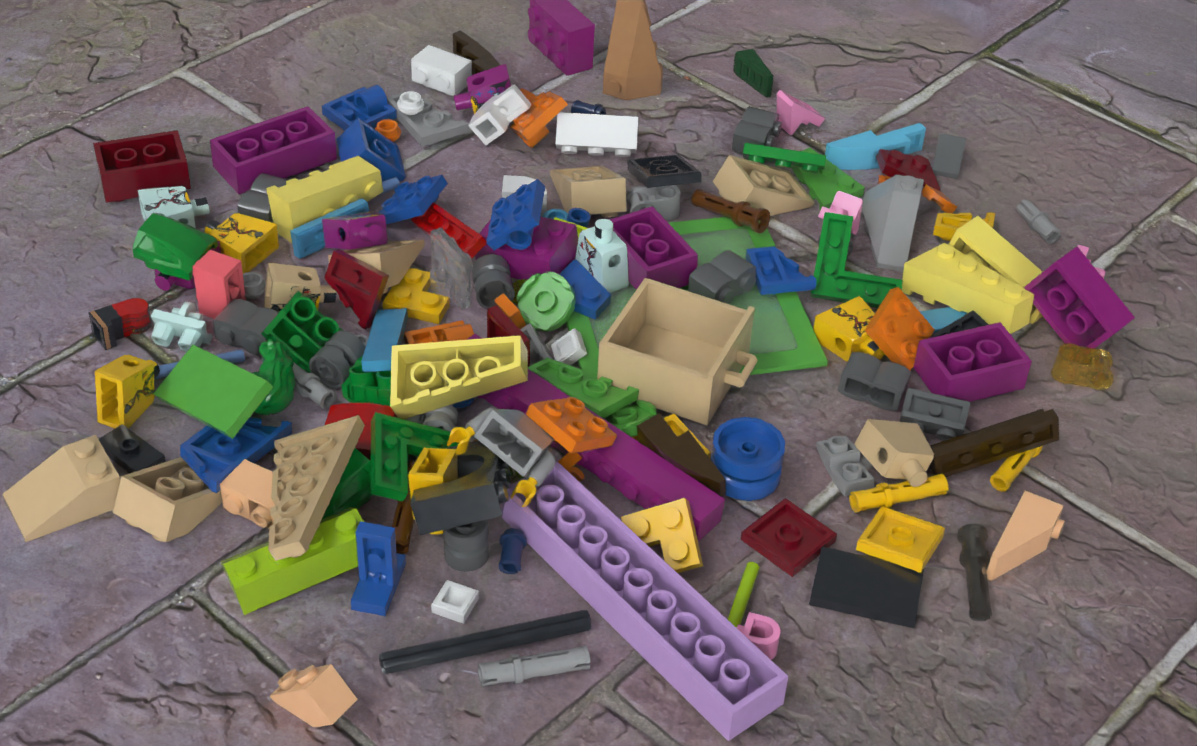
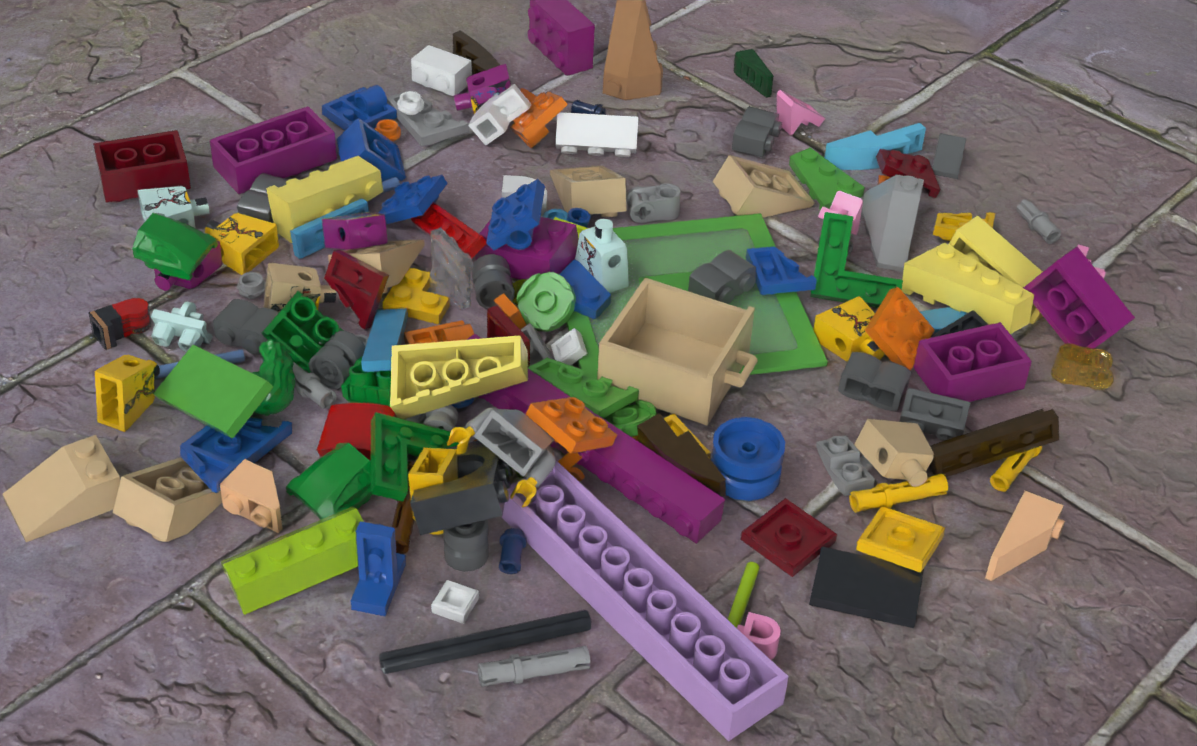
black plate [98,424,166,473] -> none
coral brick [193,250,246,319] -> none
tan wing [268,415,365,561] -> none
light nougat slope [270,664,358,727] -> none
magenta brick [610,206,698,290] -> none
yellow plate [621,498,703,573] -> none
black tile [627,154,702,188] -> none
reddish brown pin [691,189,770,233] -> none
green wing [743,143,826,173] -> none
orange tile [921,184,957,214] -> none
clear smoke pin [957,523,992,622] -> none

